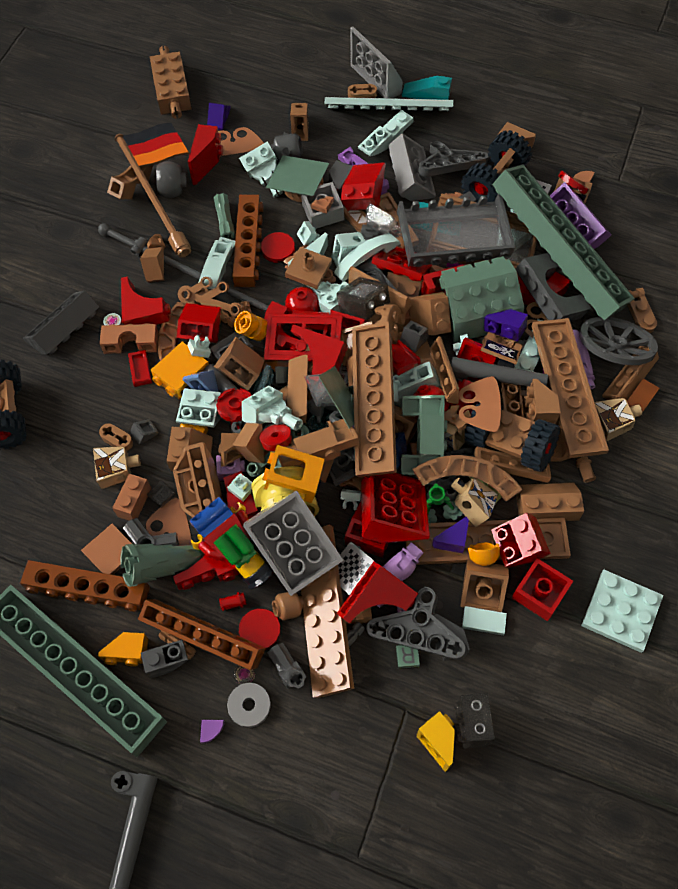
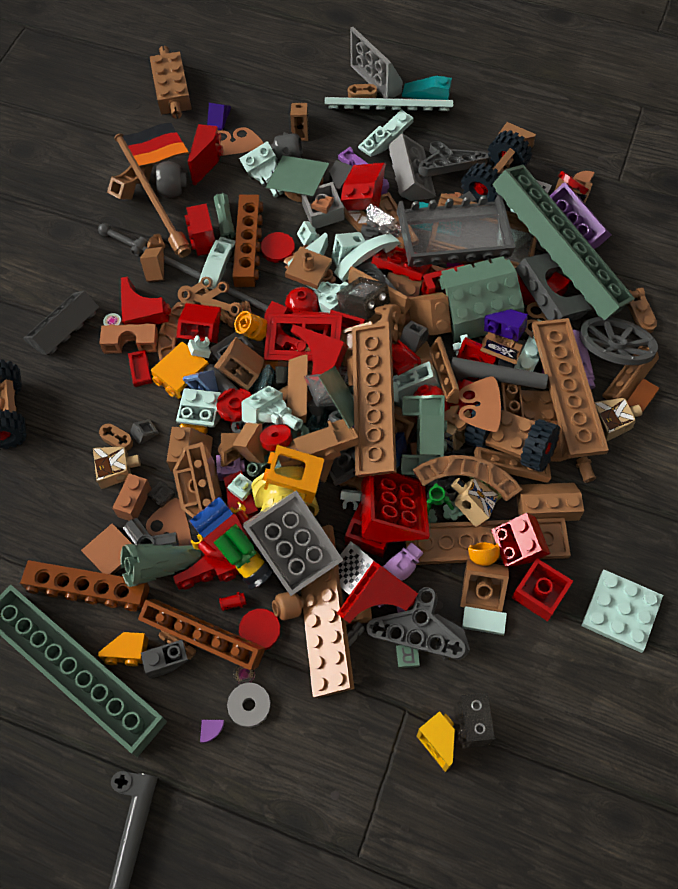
dark grey piece [267,643,306,689] -> none
dark purple slope [432,516,469,553] -> none
medium nougat slope [523,379,561,424] -> none
none -> red brick [184,203,215,256]

